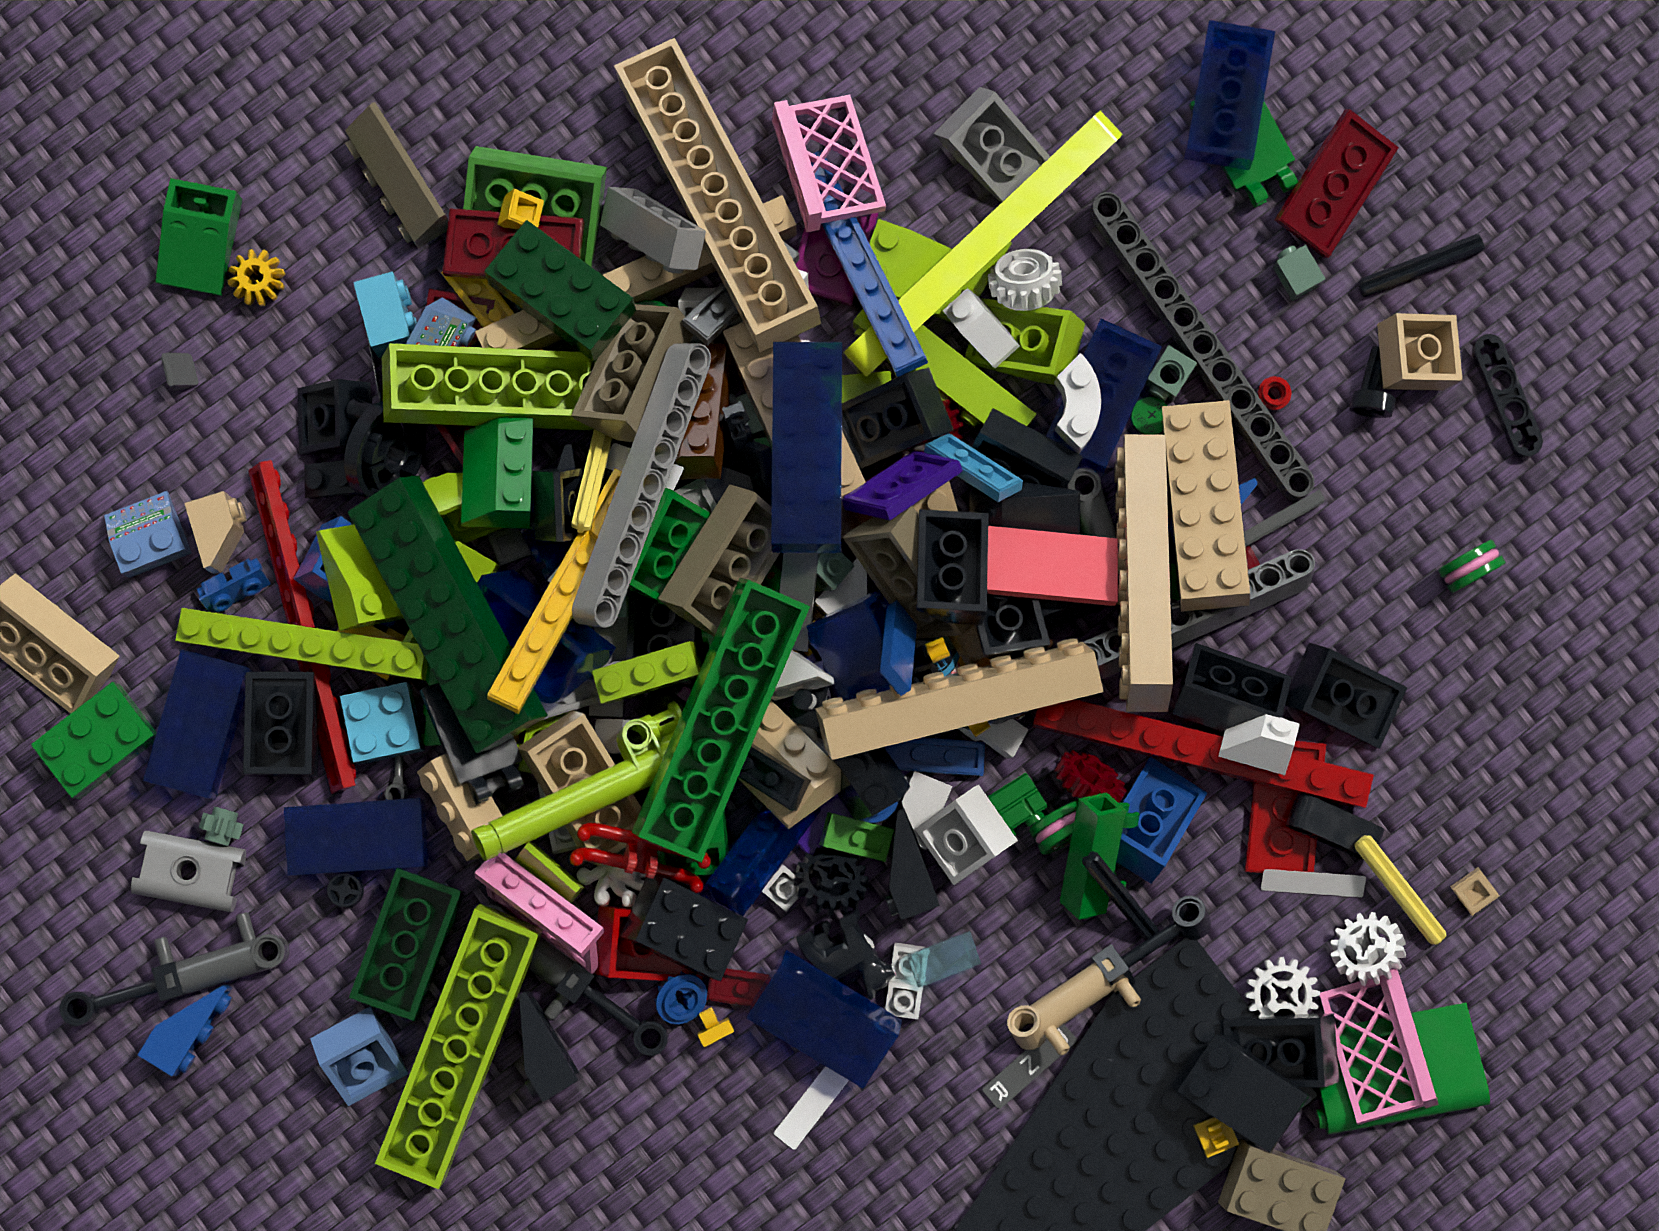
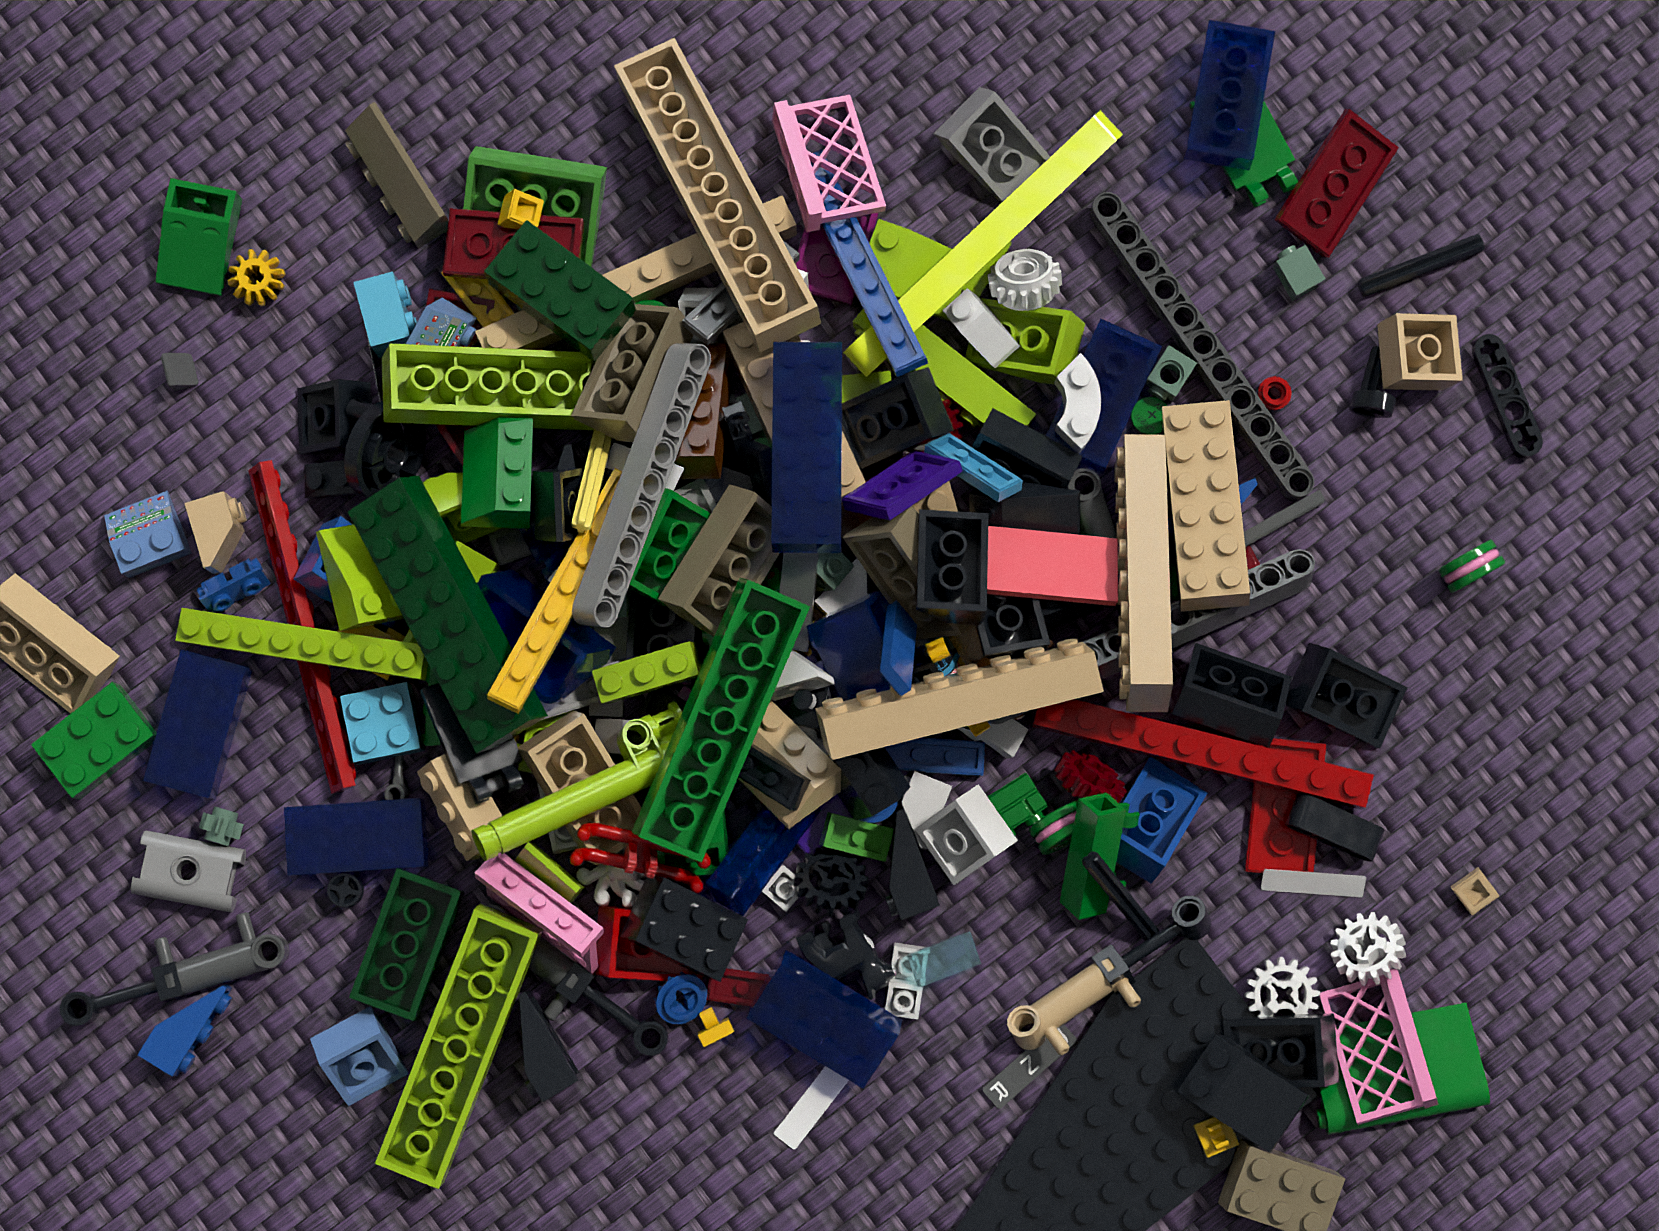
black slope [243,672,318,777] -> none
light grey brick [600,187,706,274] -> none
white slope [1218,714,1299,775] -> none
light yellow axle [1354,835,1446,945] -> none

